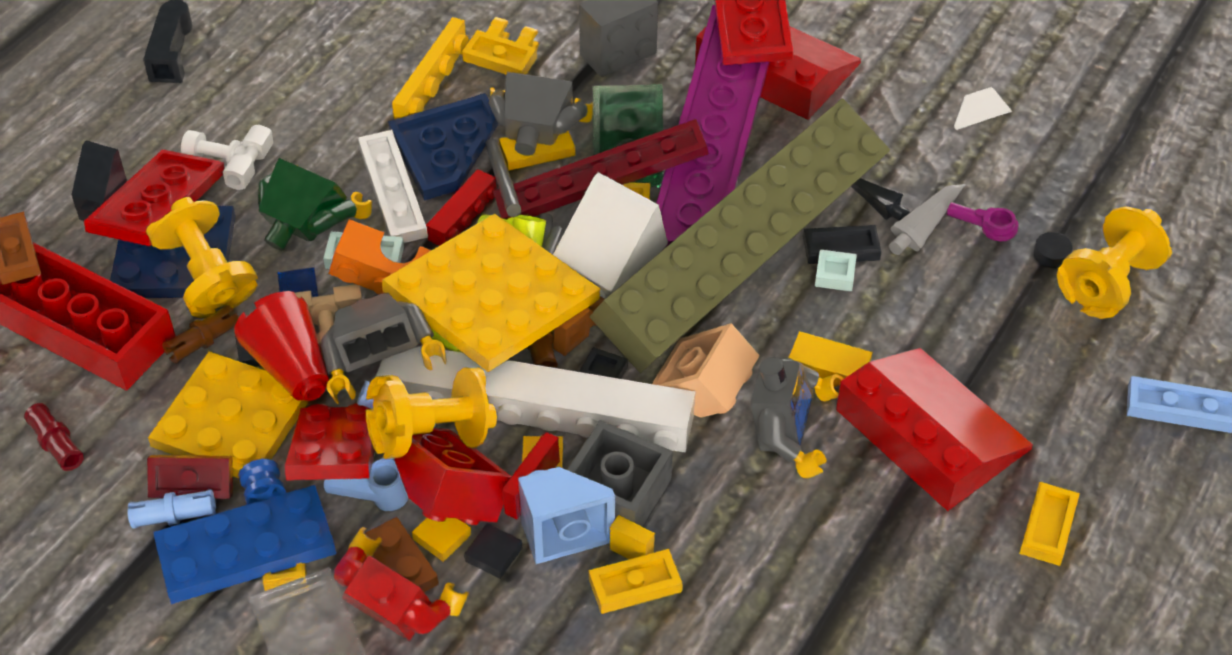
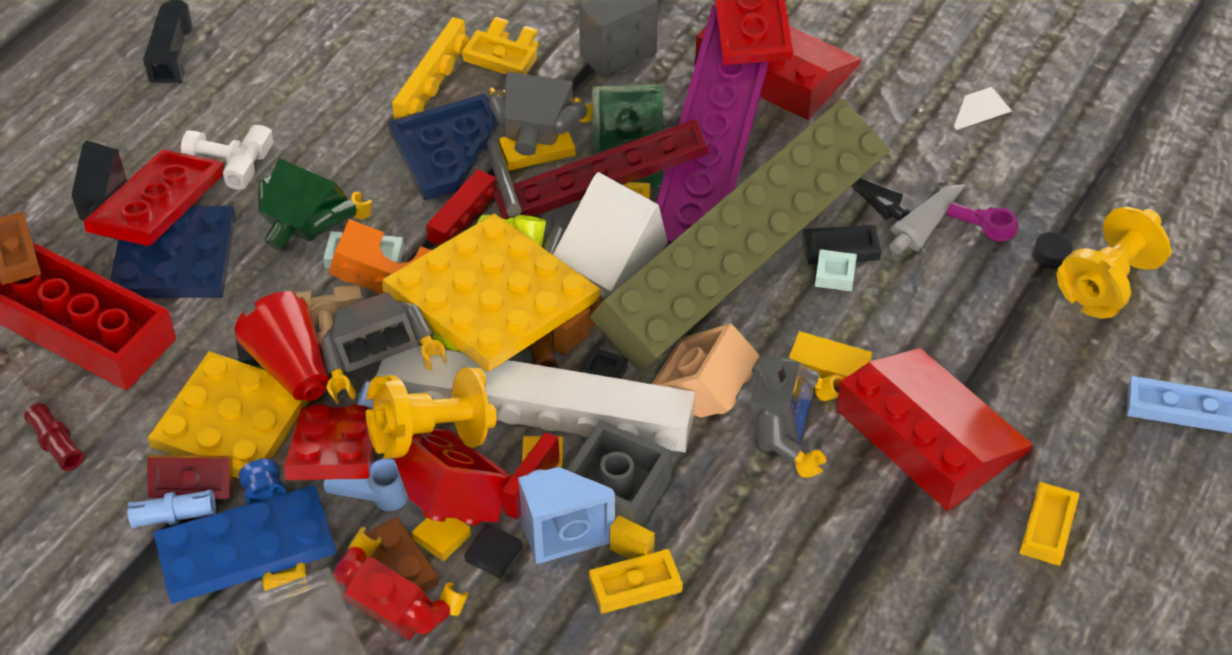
yellow piece [146,197,259,318] -> none
reddish brown pin [162,305,238,364] -> none
clear blue tile [277,267,319,297] -> none
white plate [358,130,428,243] -> none

